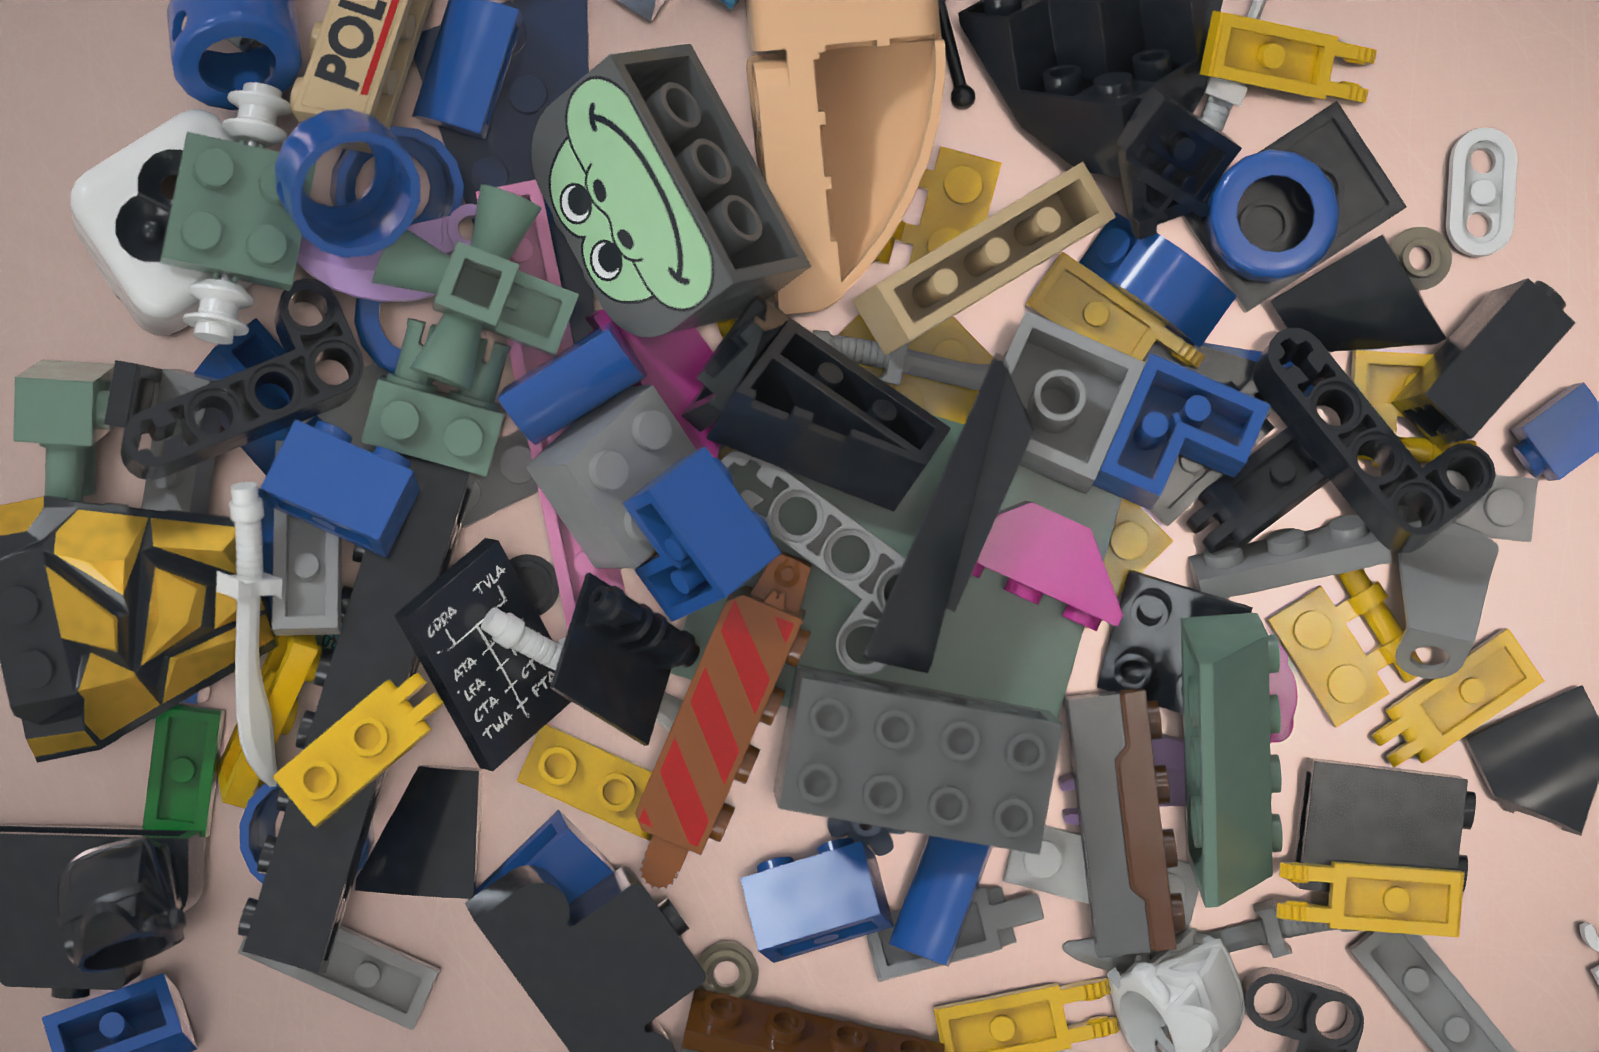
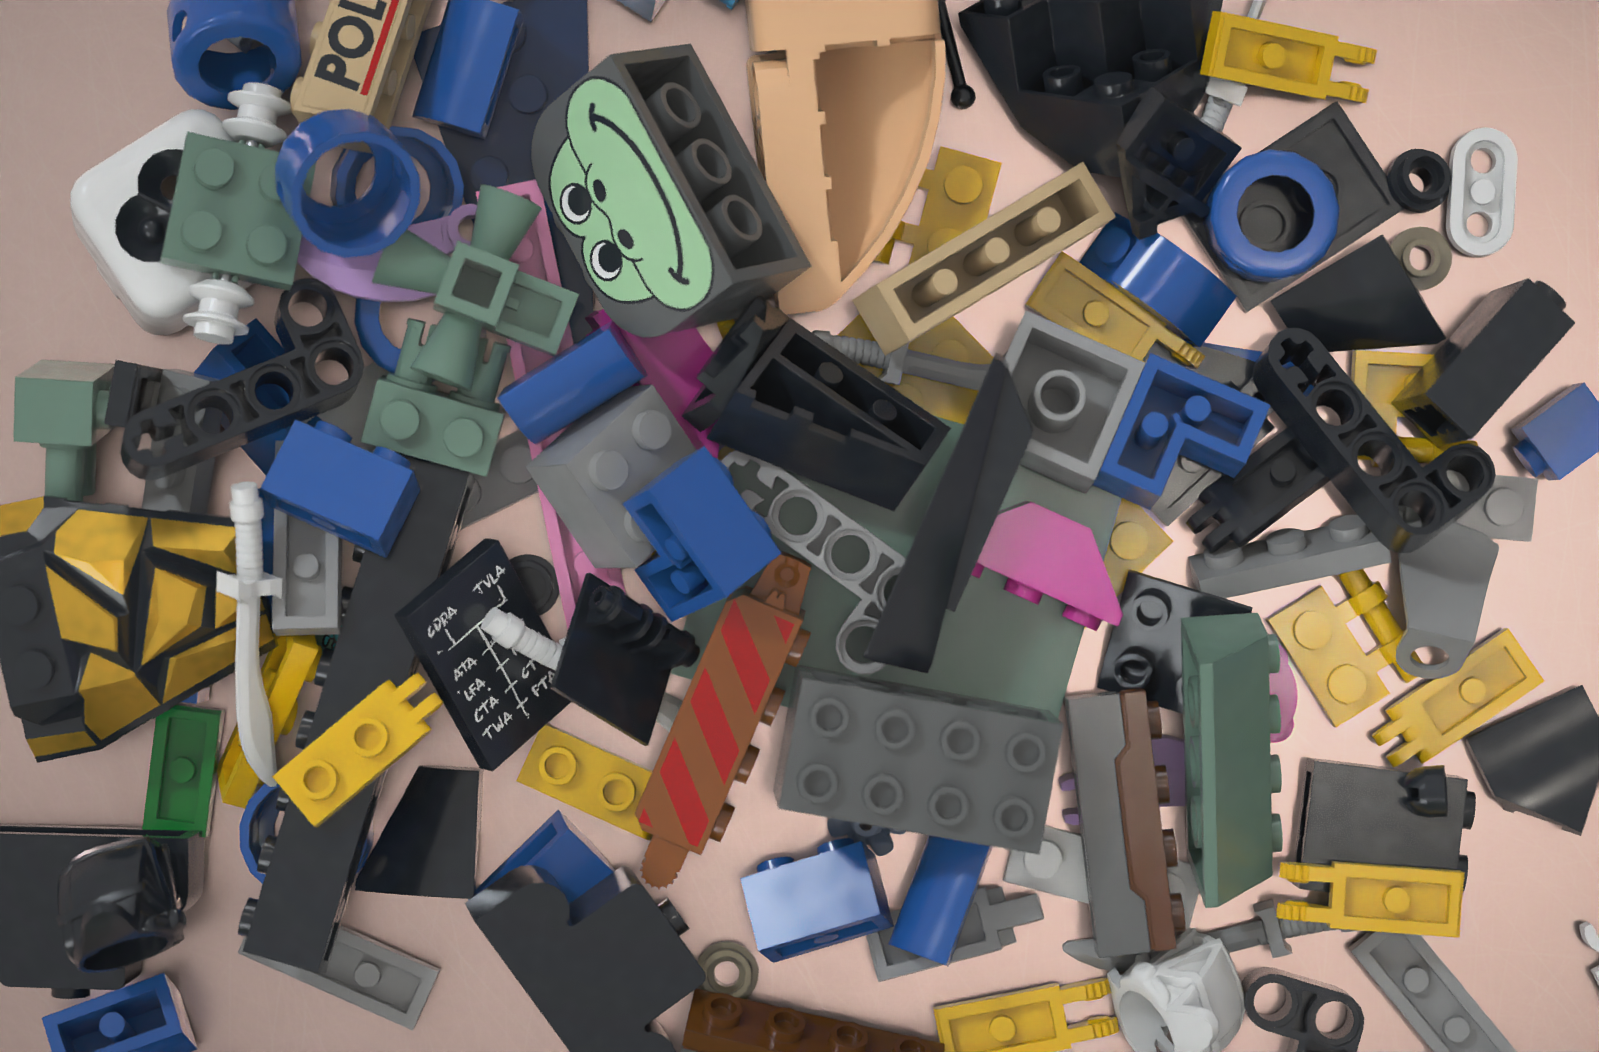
none -> black plate [1387,149,1451,213]
none -> black hinge [1401,765,1448,818]

